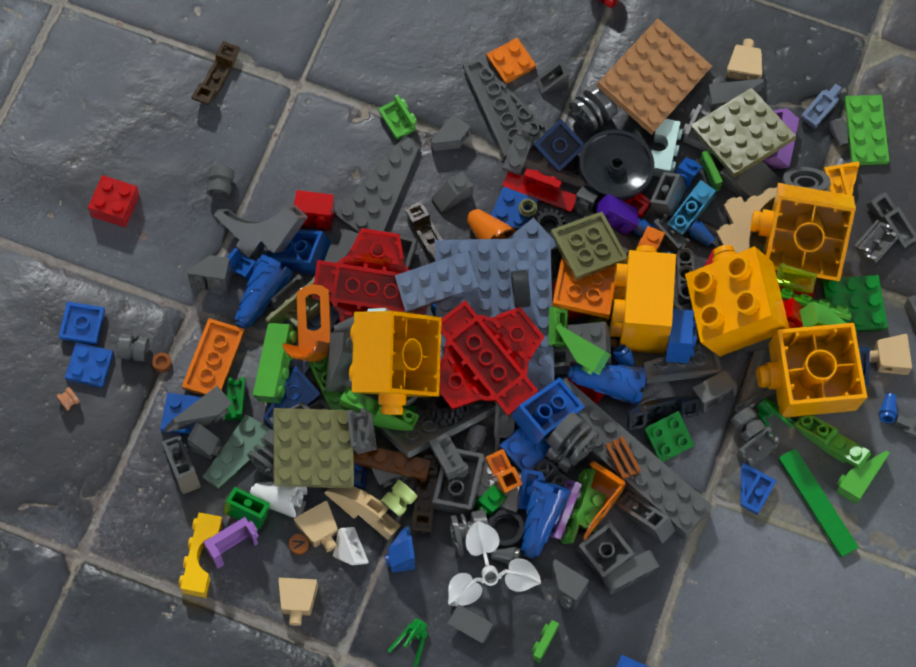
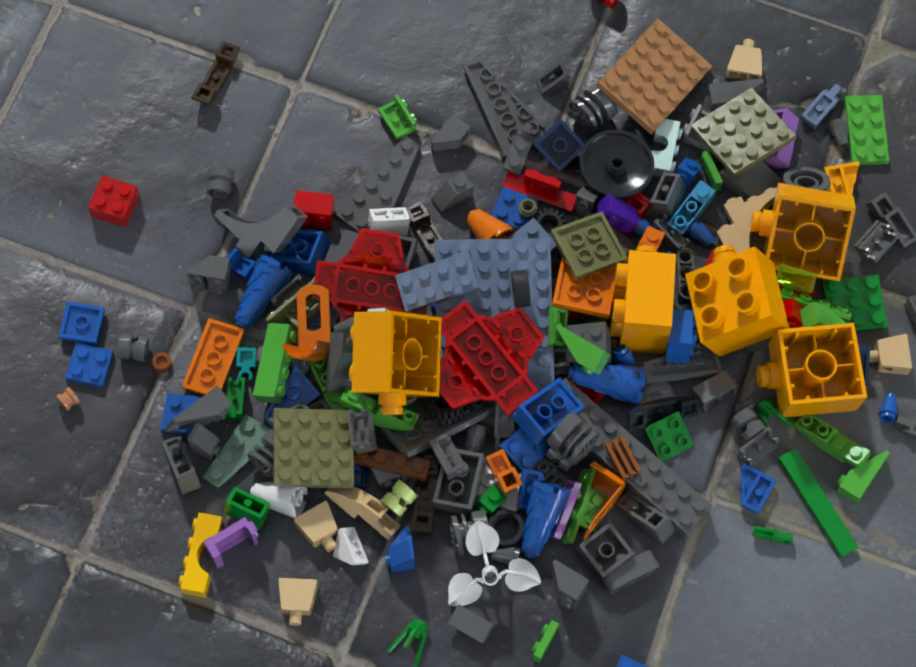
dark orange tile [289,534,309,555] -> none
orange plate [486,38,536,85] -> none
none -> teal plate [236,347,257,381]
none -> white hinge [368,207,410,236]
none -> green axle [752,526,793,546]

